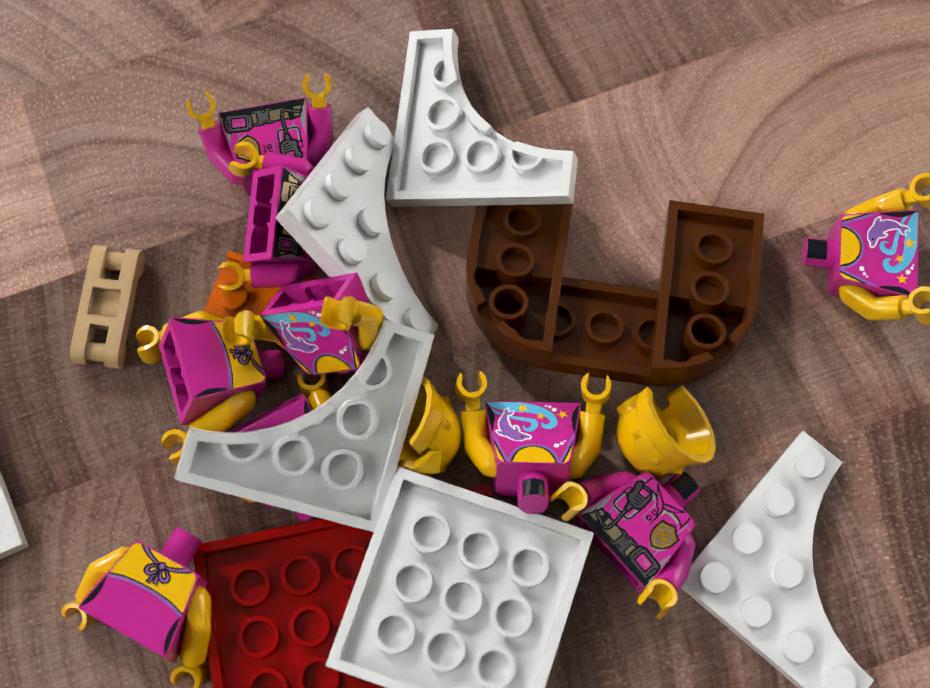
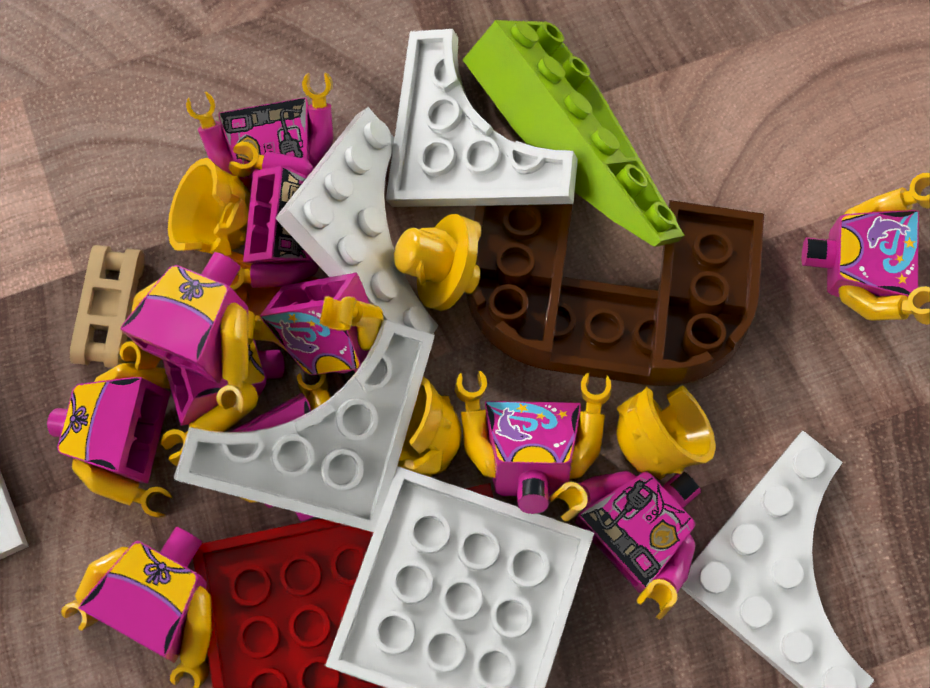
none -> torso [47,363,173,518]
none -> torso [120,252,258,413]
none -> yellow helmet [167,158,251,256]
none -> yellow plate [394,214,481,311]
none -> lime wedge [463,20,685,247]

